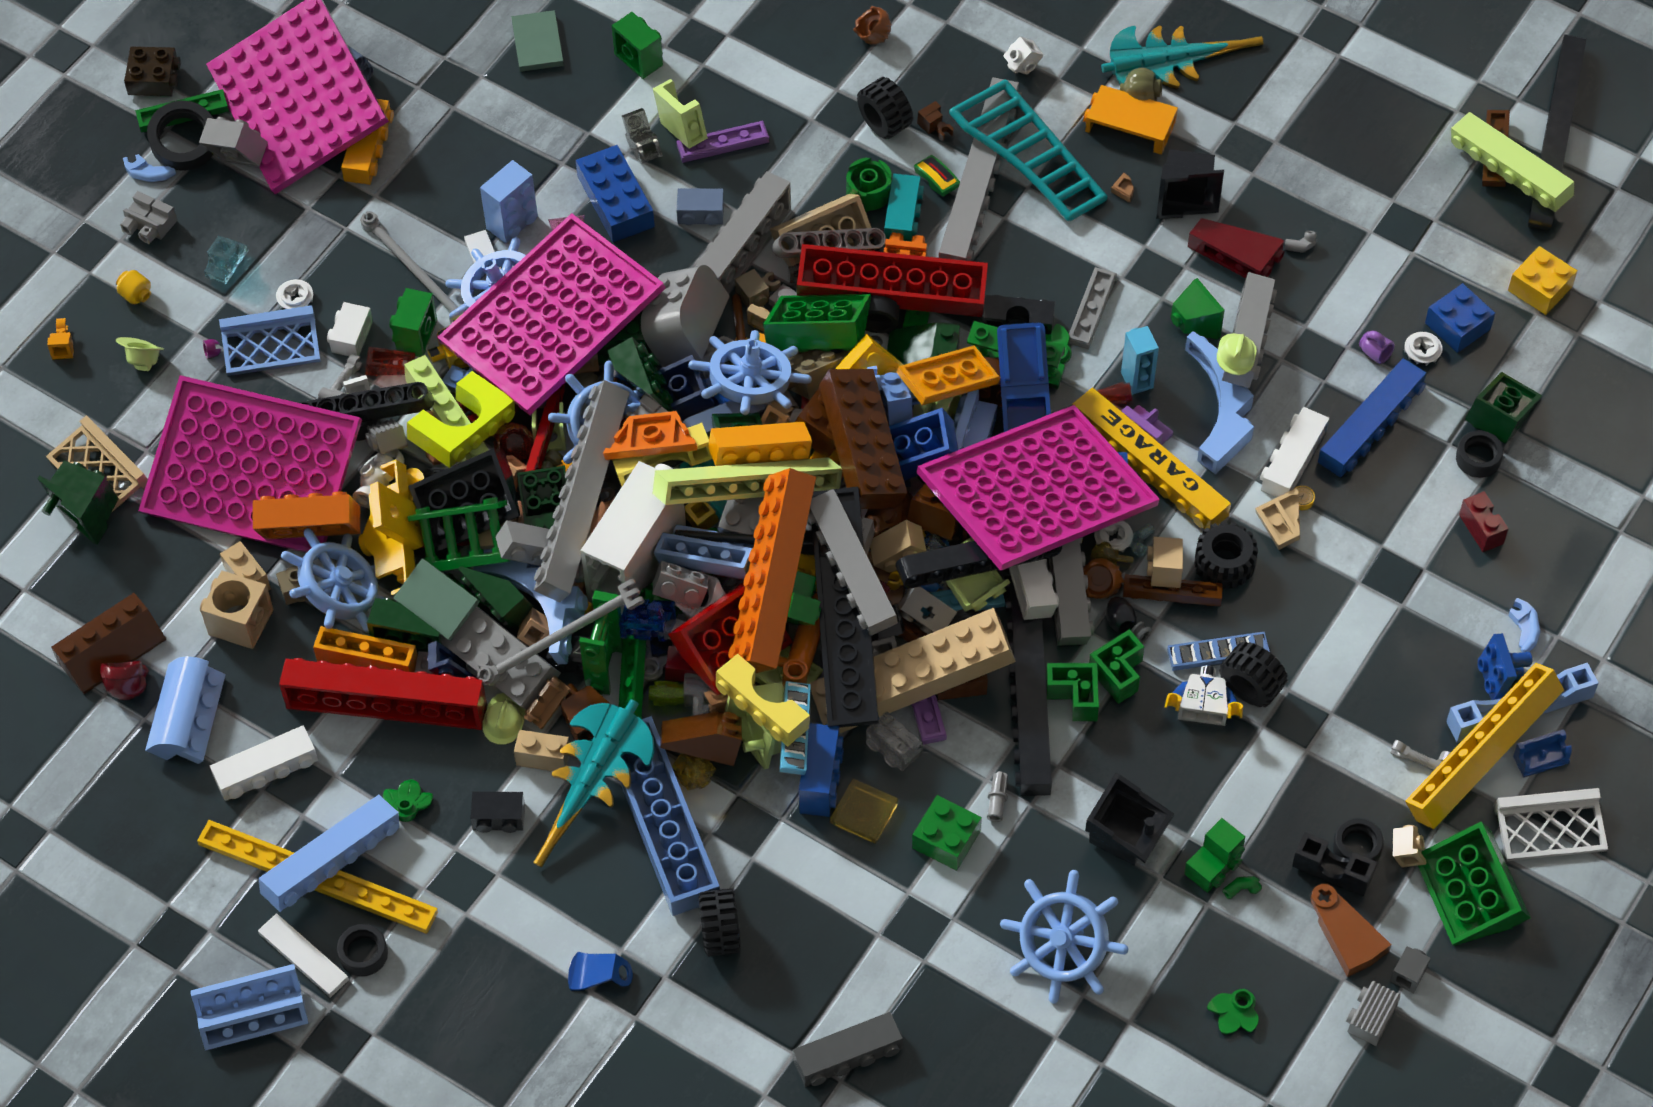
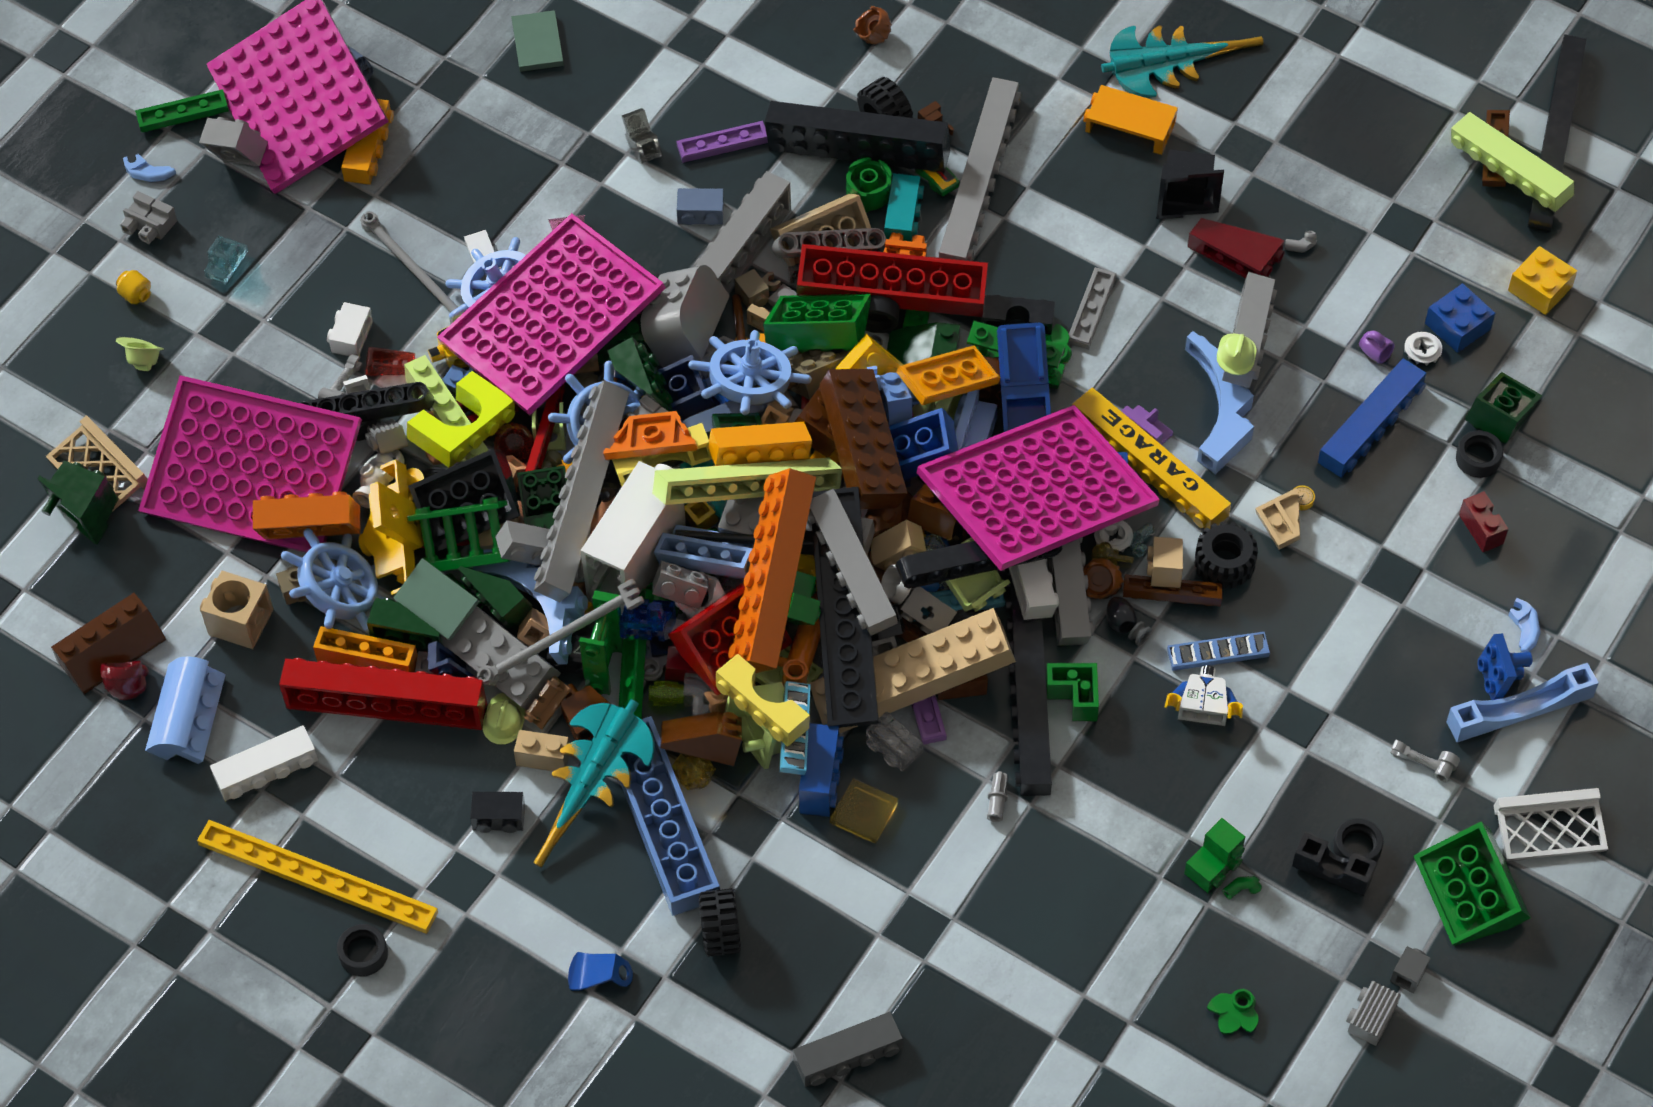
light orange piece [47,318,74,359] -> none
dark brown brick [124,46,181,96] -> none
black tyre [147,100,213,171] -> none
light blue brick [191,964,309,1051] -> none
magenta hinge [203,339,221,359] -> none
light blue fence [219,305,321,376] -> none
tan brick [220,541,271,591] -> none
white tile [258,913,349,998] -> none
light blue brick [259,794,399,912] -> none
white gear [276,279,313,309] -> none
green plate [383,779,433,822] -> none
green brick [389,288,438,357] -> none
light blue brick [480,160,538,244] -> none
blue brick [576,145,655,242] -> none
green brick [612,12,663,79] -> none
yellowish green panel [653,79,708,149] -> none
green brick [912,795,982,871] -> none
teal bar [949,80,1108,221] -> none
light blue piece [1000,870,1129,1004] -> none
white brick [1003,36,1044,75] -> none
black piece [1085,773,1174,866] -> none
green brick [1089,629,1145,704] -> none
clear red cone [1097,381,1132,404] -> none
medium nougat tile [1111,173,1134,203] -> none
olive plant [1120,68,1162,101] -> none
medium azure brick [1121,326,1159,395] -> none
green slope [1171,278,1225,339] -> none
black tyre [1219,642,1288,707] -> none
white brick [1260,407,1329,497] -> none
dark orange piece [1311,884,1392,977] -> none
tan brick [1393,825,1426,867] -> none
yellow brick [1405,663,1564,829] -> none
blue hinge [1513,729,1572,778] -> none
none -> black brick [764,101,950,172]
none -> white hair [881,564,912,605]

